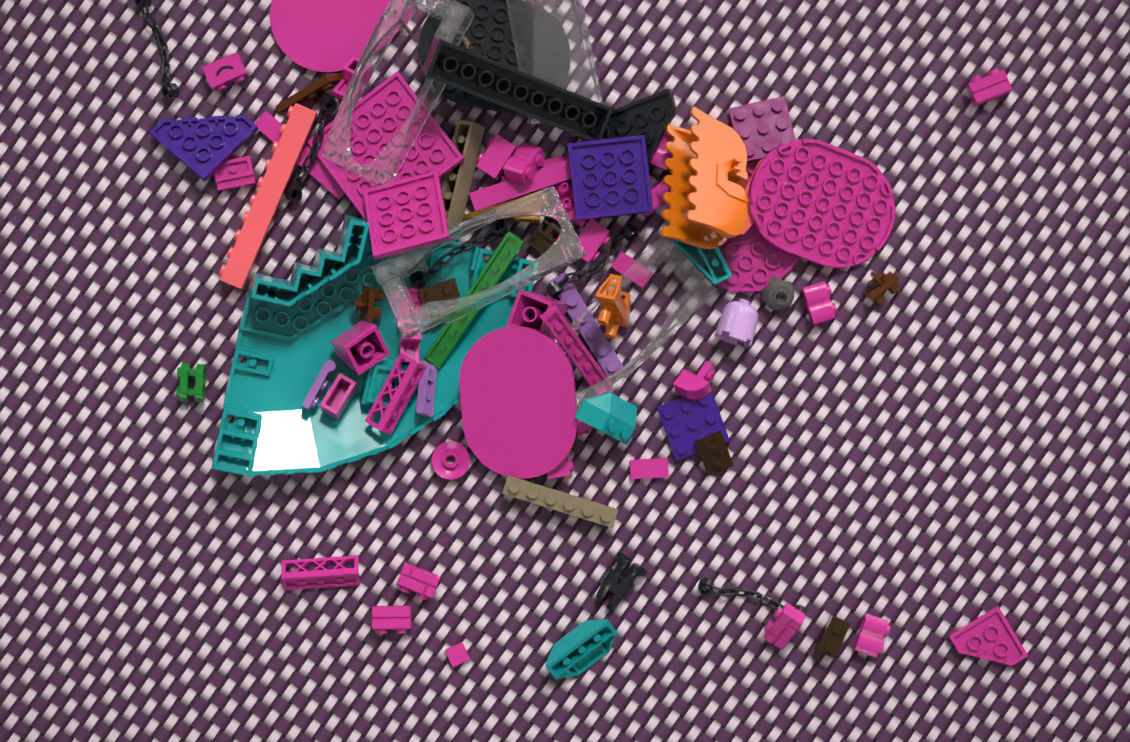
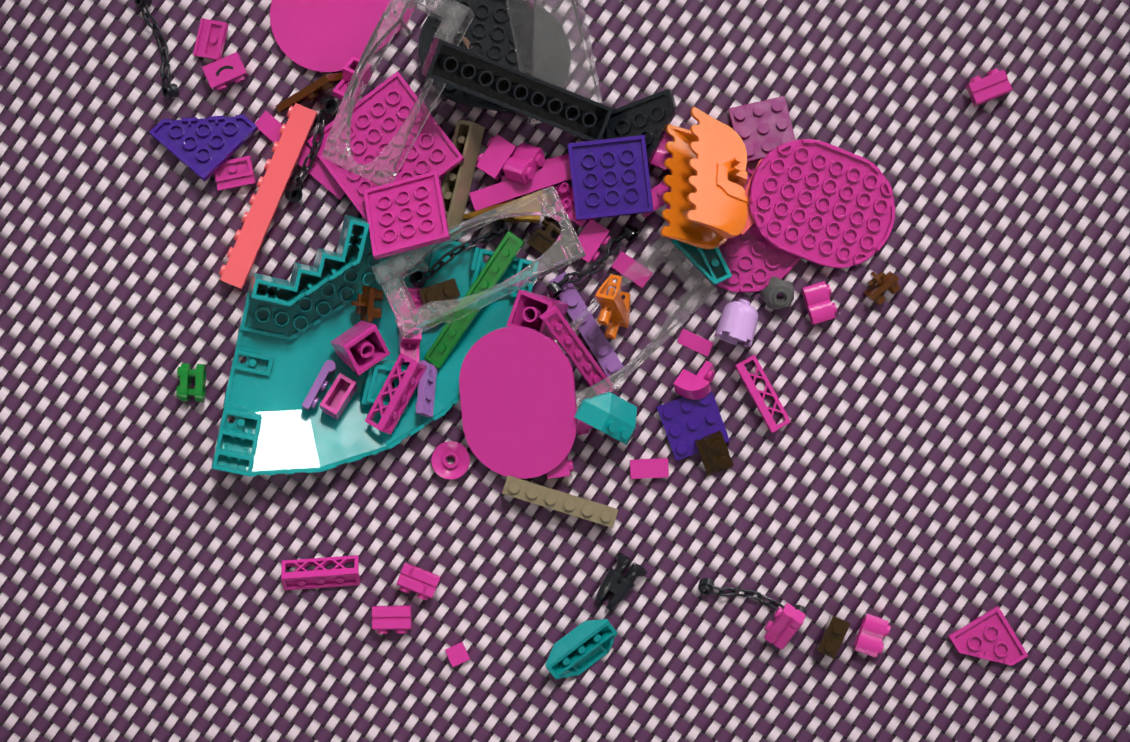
none -> dark pink plate [193,18,229,61]
none -> dark pink sticker [677,329,714,356]
none -> dark pink fence [734,355,791,433]

